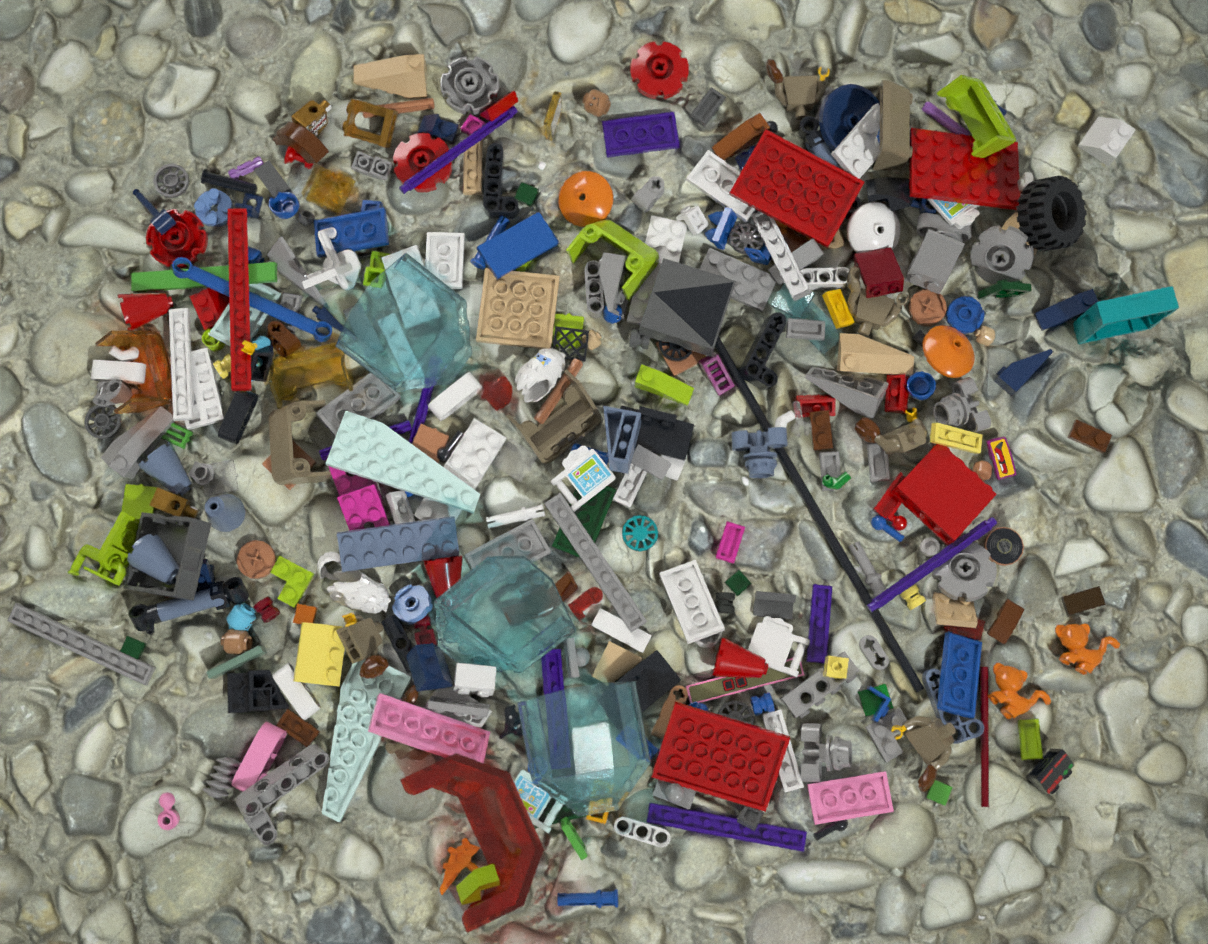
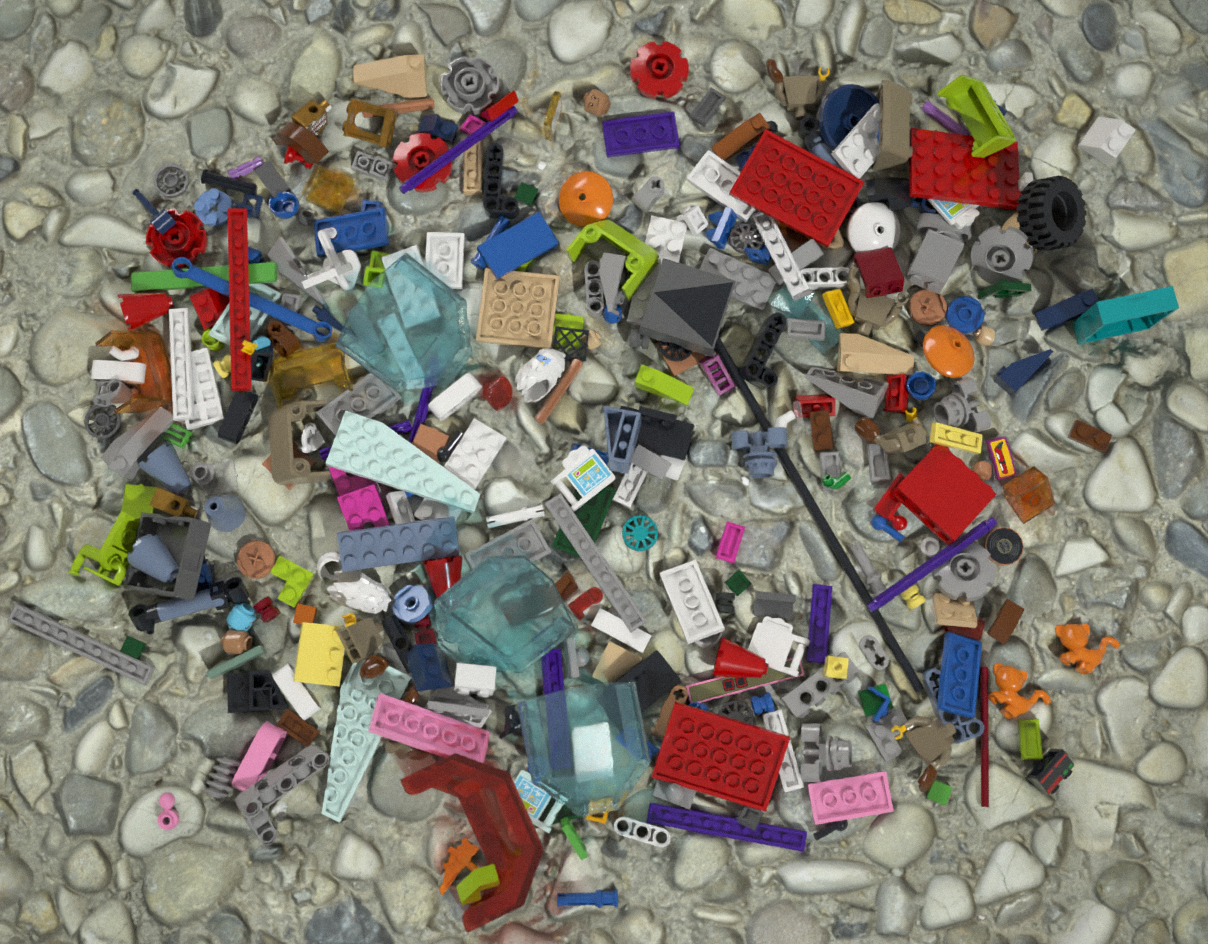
dark tan windscreen [506,369,602,464] -> none
dark brown tile [1061,586,1106,616] -> none
none -> white piece [297,423,325,453]
none -> clear orange slope [1002,466,1055,524]

